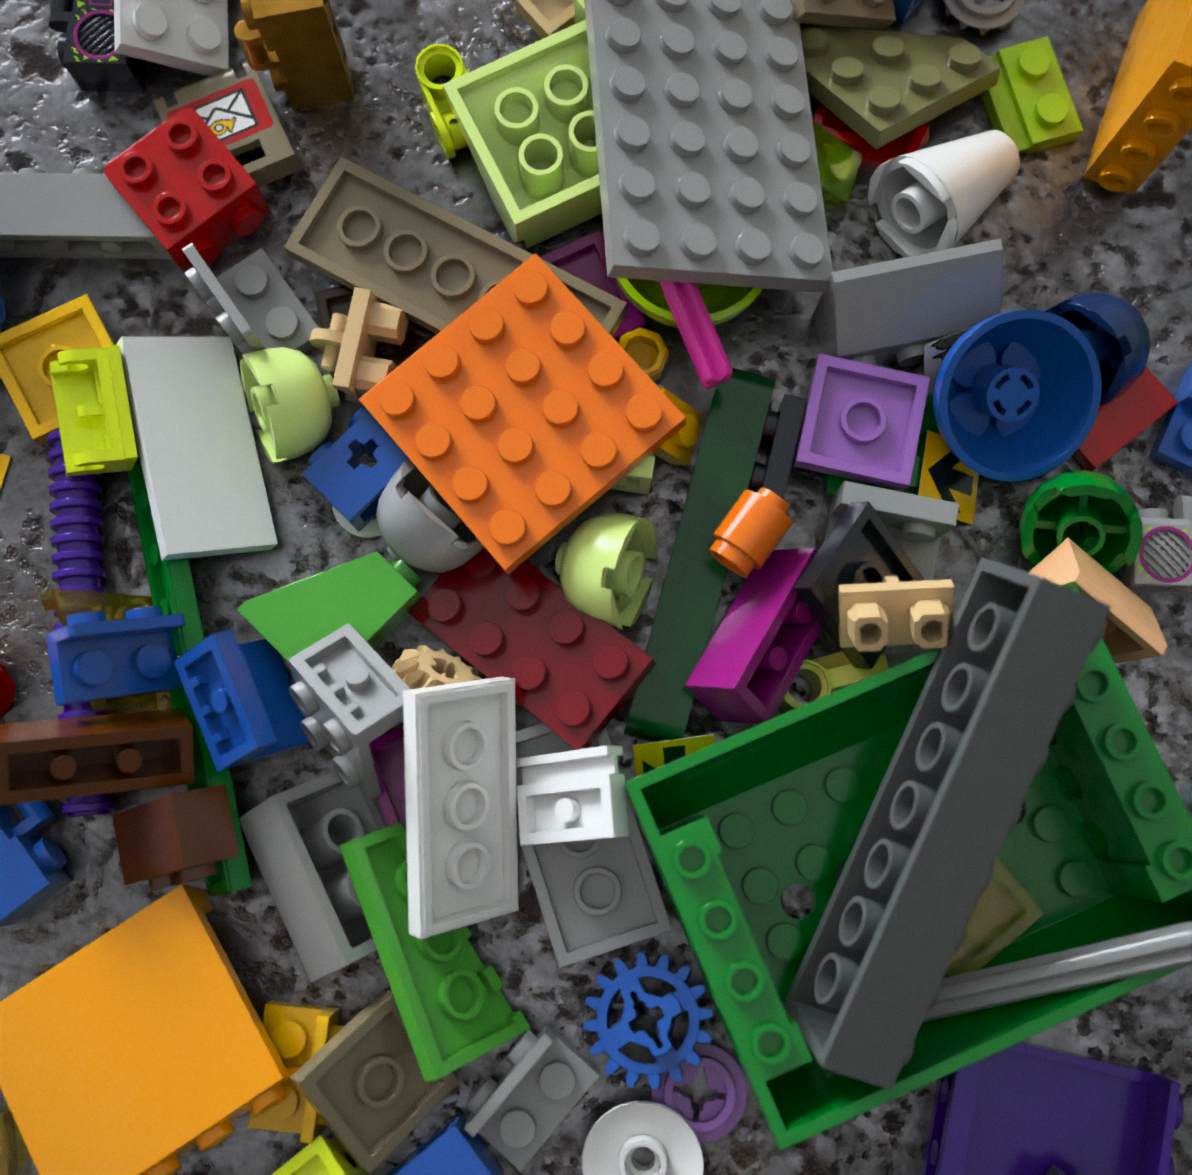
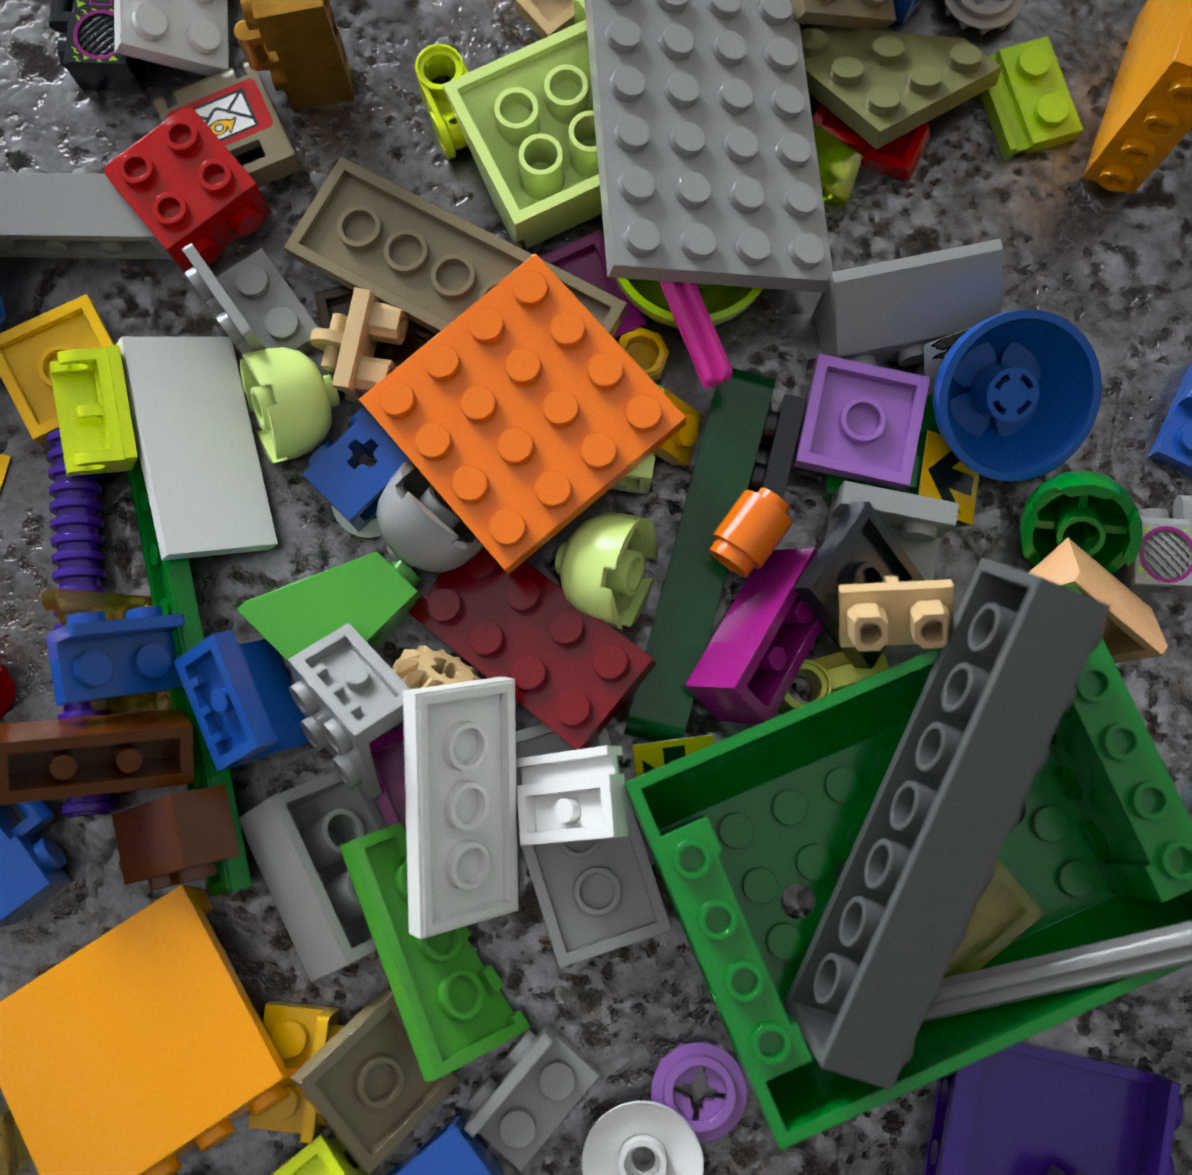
blue gear [583,952,714,1090] -> none
white cone [868,130,1020,258] -> none
dark blue cylinder [1045,292,1151,405] -> none
red tile [1073,367,1178,471] -> none

